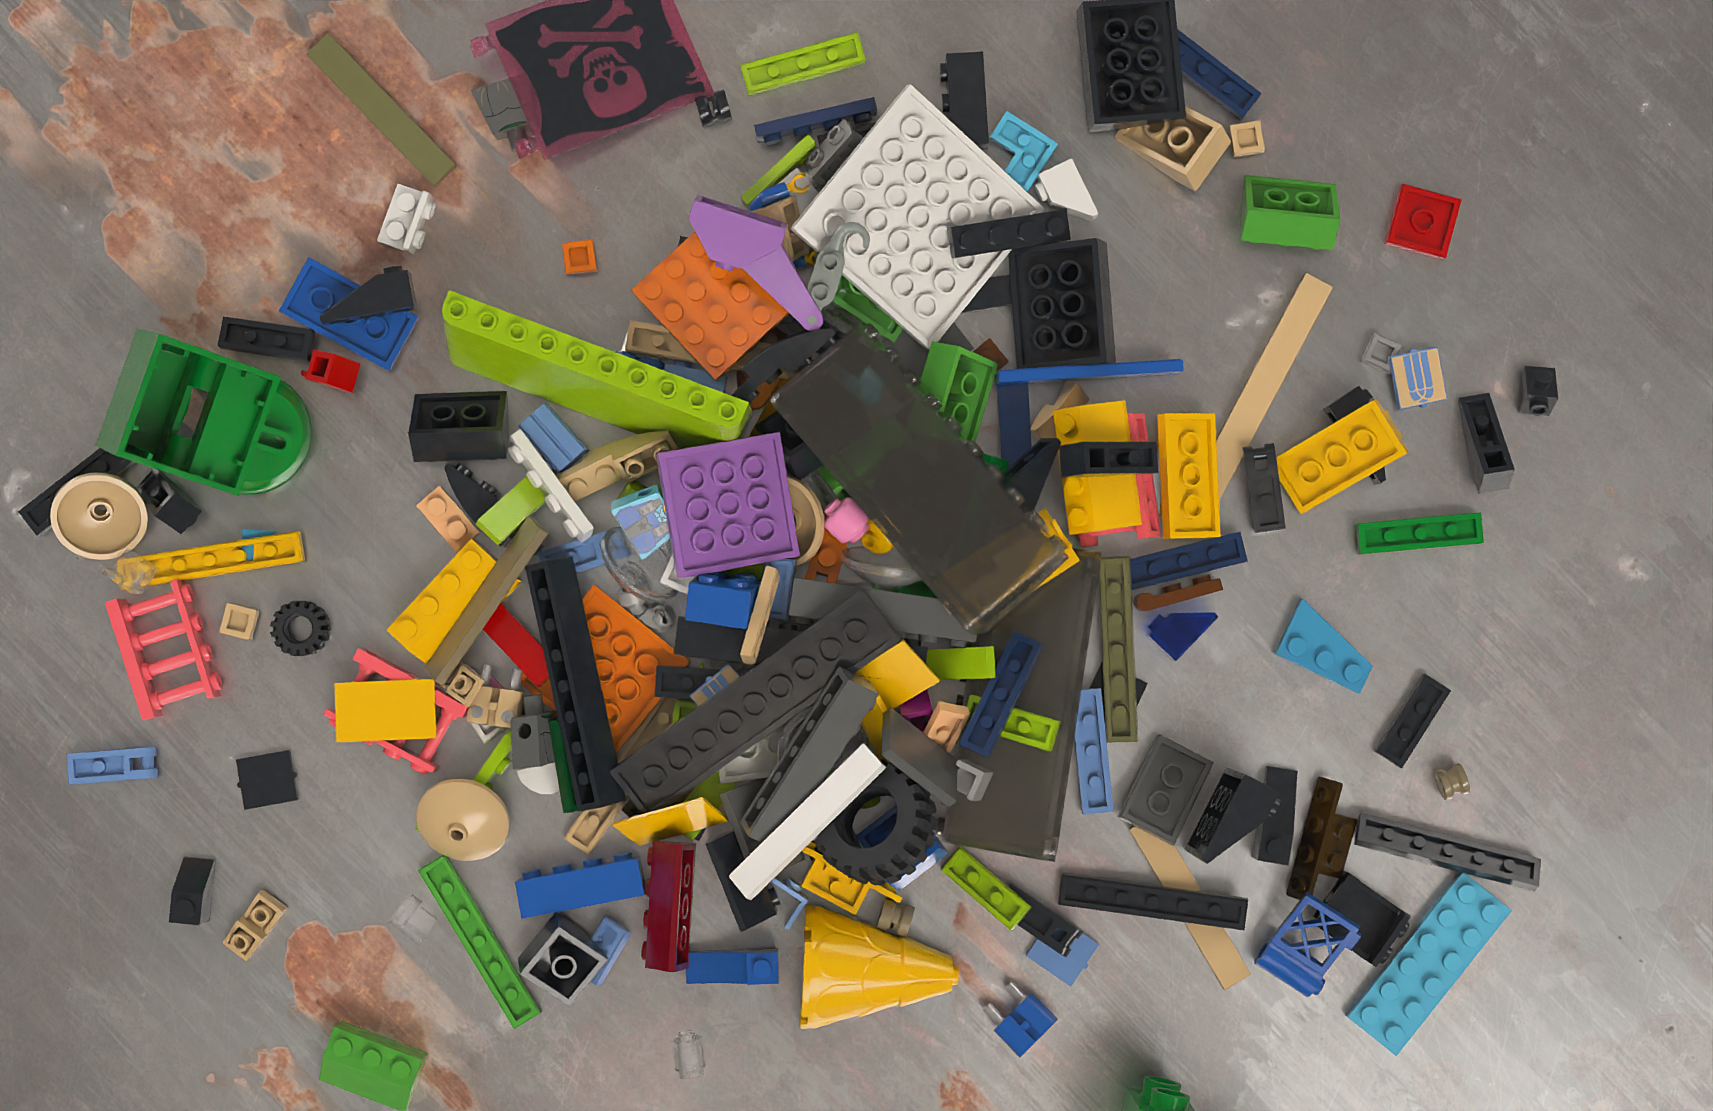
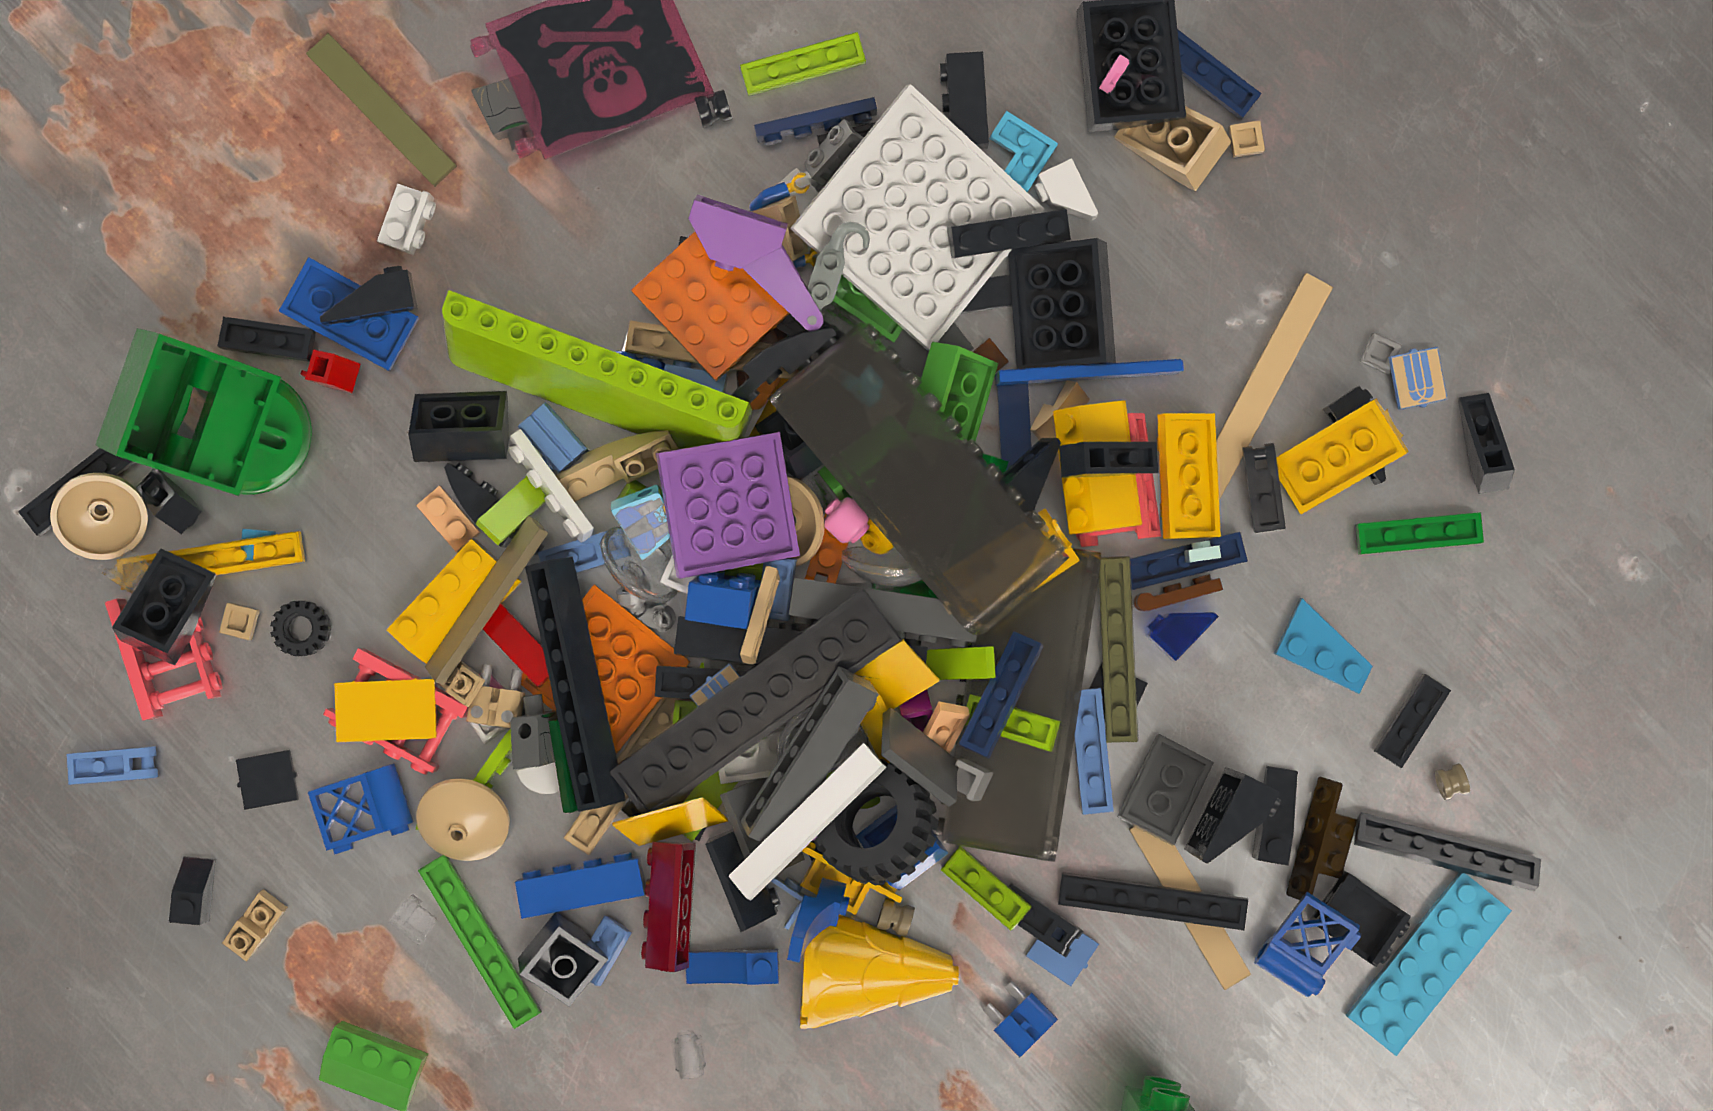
orange plate [562,239,597,275] -> none
lime tile [740,135,817,210] -> none
bright green slope [1240,175,1341,250] -> none
red tile [1384,183,1462,260] -> none
black bracket [1519,366,1558,416] -> none
none -> black slope [112,548,217,666]
none -> blue piece [308,763,414,855]
none -> blue slope [787,878,850,963]
none -> bright pink tile [1099,55,1129,93]
none -> light aqua plate [1184,541,1221,563]

